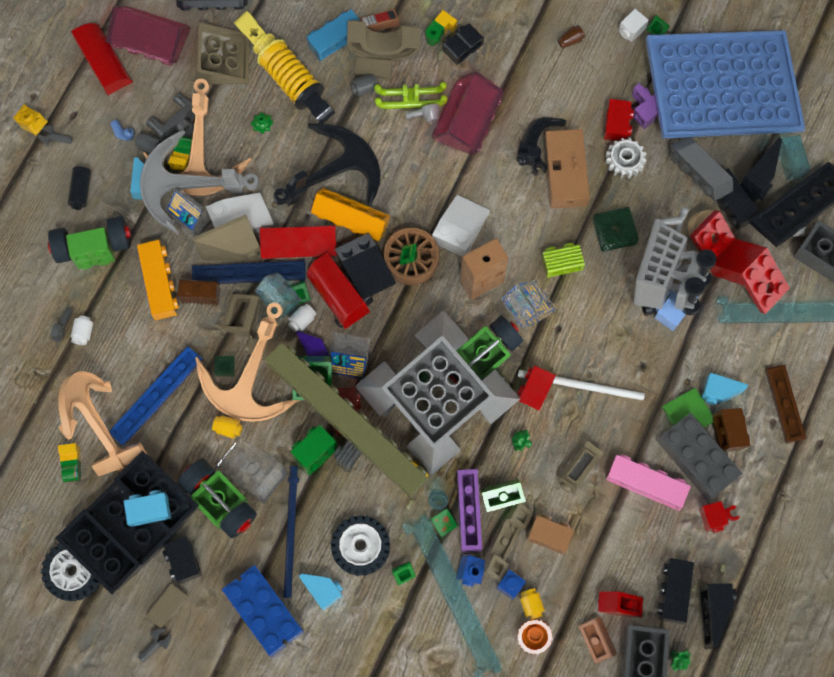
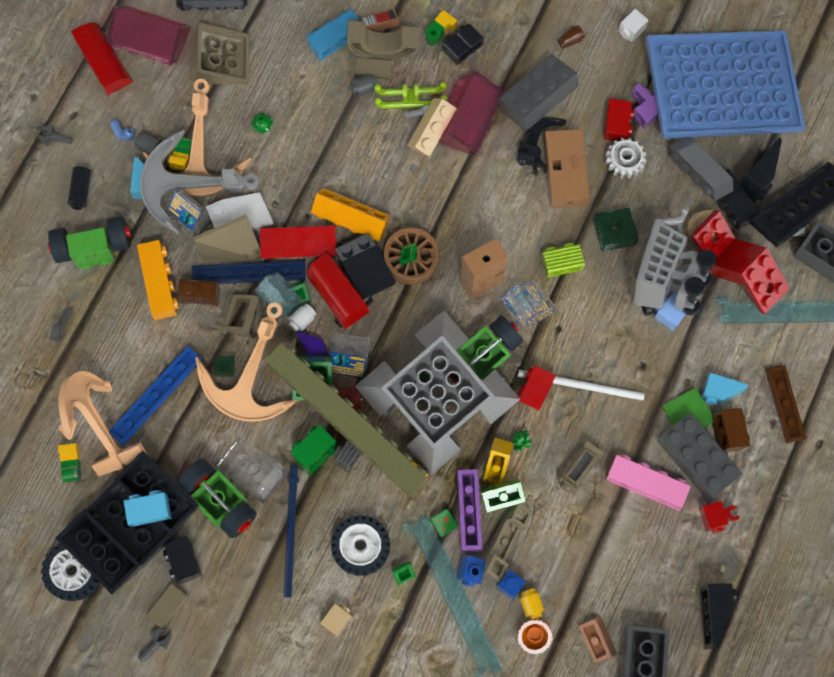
yellow brick [13,104,47,135] -> none
white brick [70,316,93,345] -> none
dark grey connector [146,92,196,141] -> none
yellow brick [212,415,243,439] -> none
blue piece [222,565,304,657] -> none
piece [234,11,335,123] -> none
black piece [273,123,381,207] -> none
medium azure slope [299,574,343,611] -> none
clear light blue cone [428,490,448,510] -> none
white slope [432,195,490,257] -> none
medium nougat brick [527,514,574,555] -> none
red slope [598,591,643,618] -> none
green slope [646,15,670,35] -> none
black brick [657,558,694,624] -> none
green plant [670,650,691,671] -> none
clear light blue piece [779,135,810,180] -> none
none -> tan brick [320,604,352,637]
none -> tan brick [407,98,457,157]
none -> yellow slope [482,438,514,485]
none -> dark grey brick [499,54,579,131]

